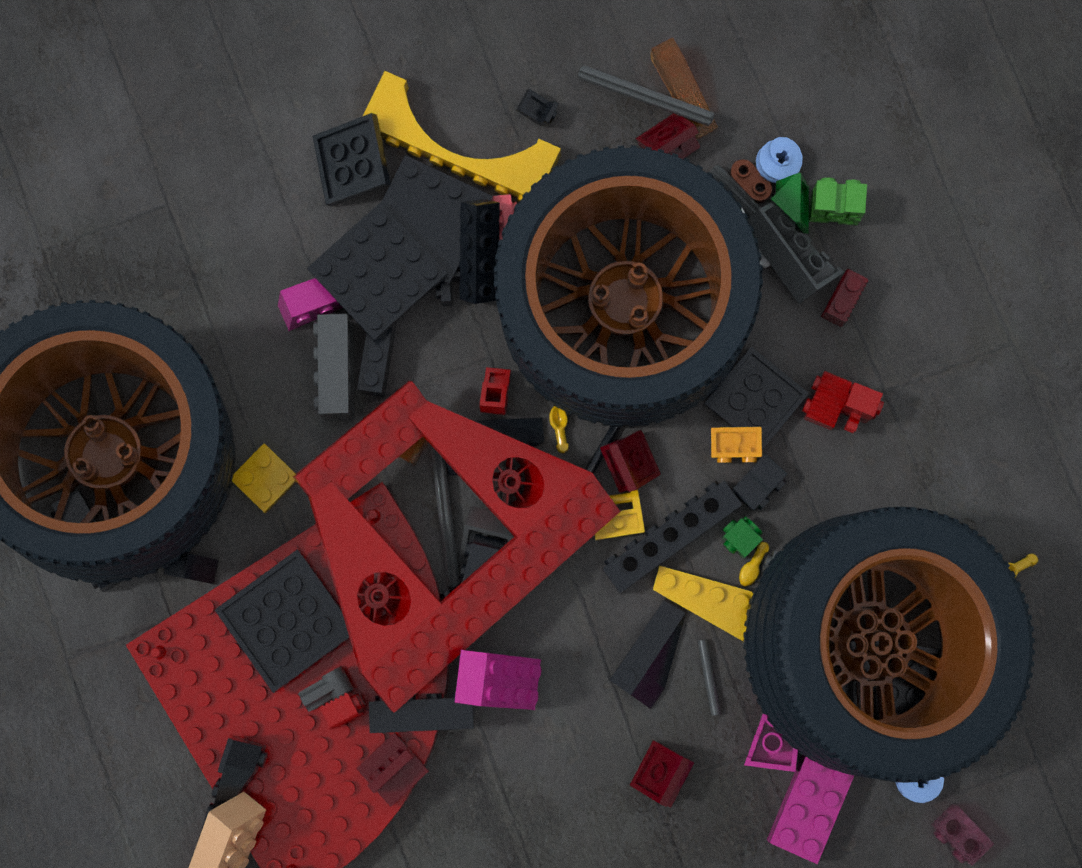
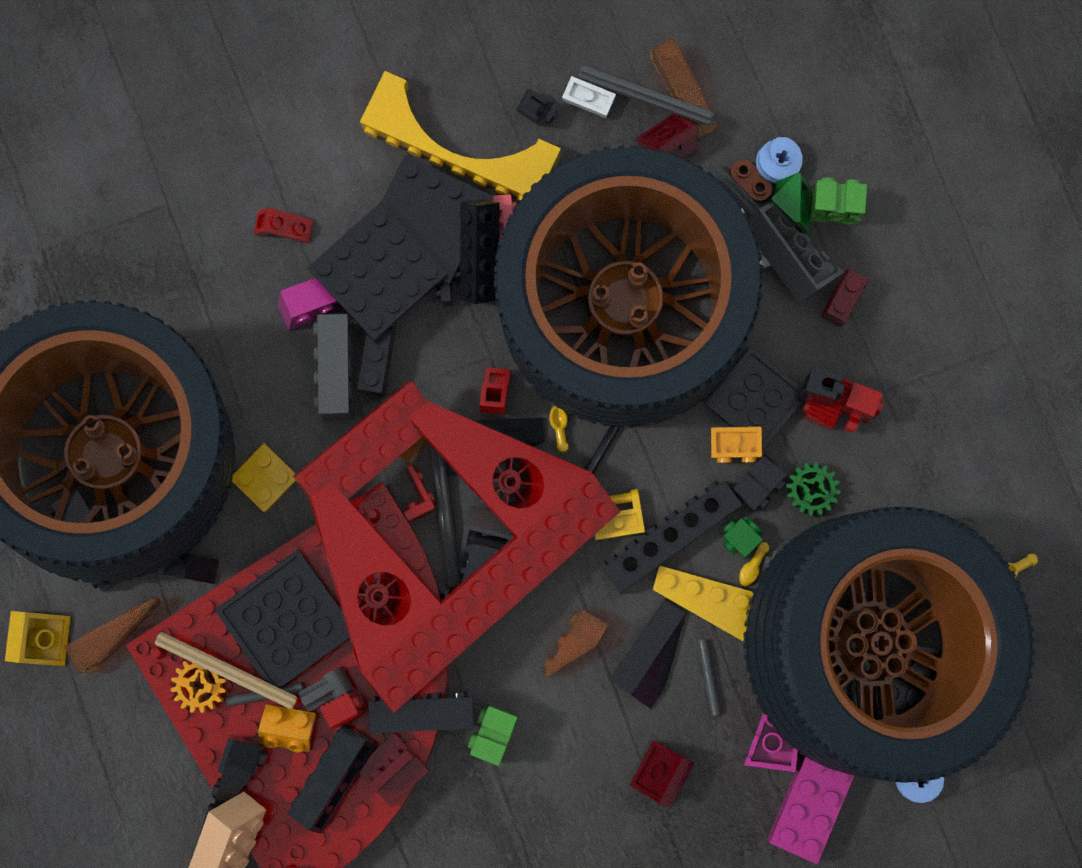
black plate [312,113,391,206] -> none
dark pink brick [455,650,541,710] -> none
dark red bracket [600,429,661,493] -> none
clear pink brick [931,804,994,866] -> none
none -> yellow slope [5,611,71,666]
none -> clear orange slope [64,597,161,675]
none -> tan axle [155,632,297,709]
none -> light orange gear [171,661,228,713]
none -> dark grey bar [226,682,304,707]
none -> red bracket [254,207,313,243]
none -> light orange bracket [258,704,316,752]
none -> black brick [288,724,377,834]
none -> red bracket [403,465,436,523]
none -> bright green brick [468,705,519,766]
none -> clear orange slope [543,609,608,677]
none -> white plate [562,76,616,119]
none -> green gear [785,462,841,517]
none -> black brick [800,366,845,407]

